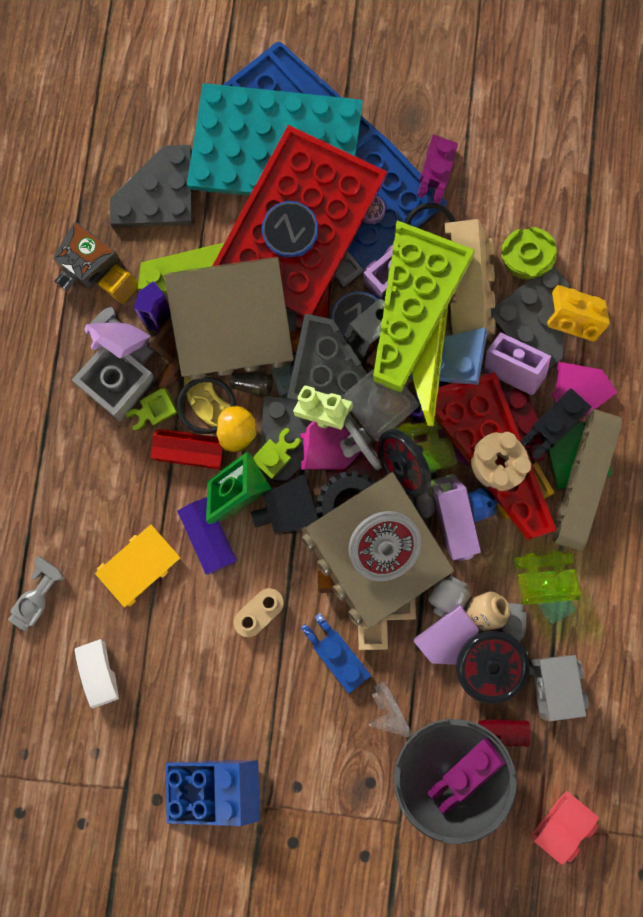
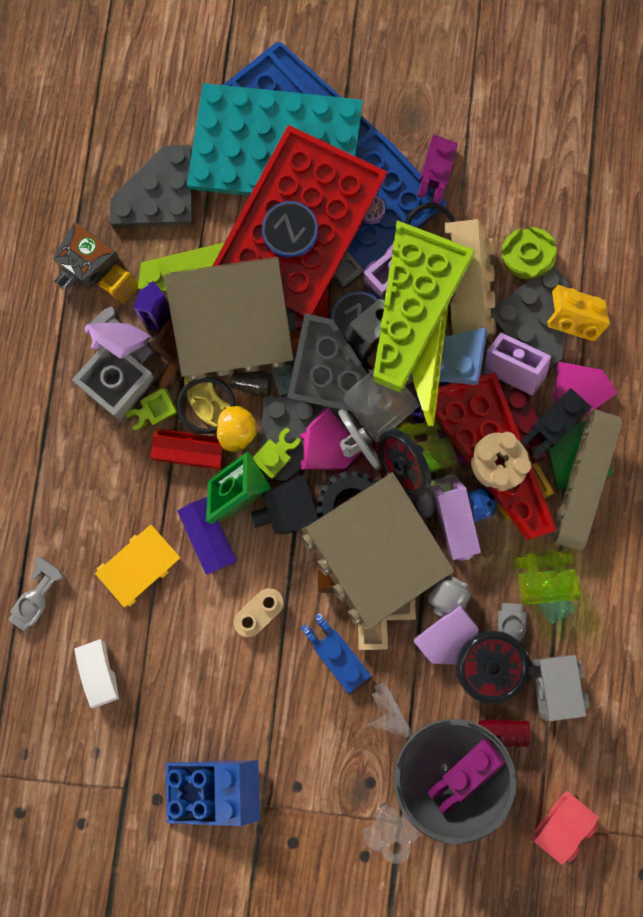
yellowish green hips [293,385,353,430] -> none
light grey shield [348,511,422,581] -> none
tan head [466,592,510,633] -> none
none -> clear plate [362,803,420,864]

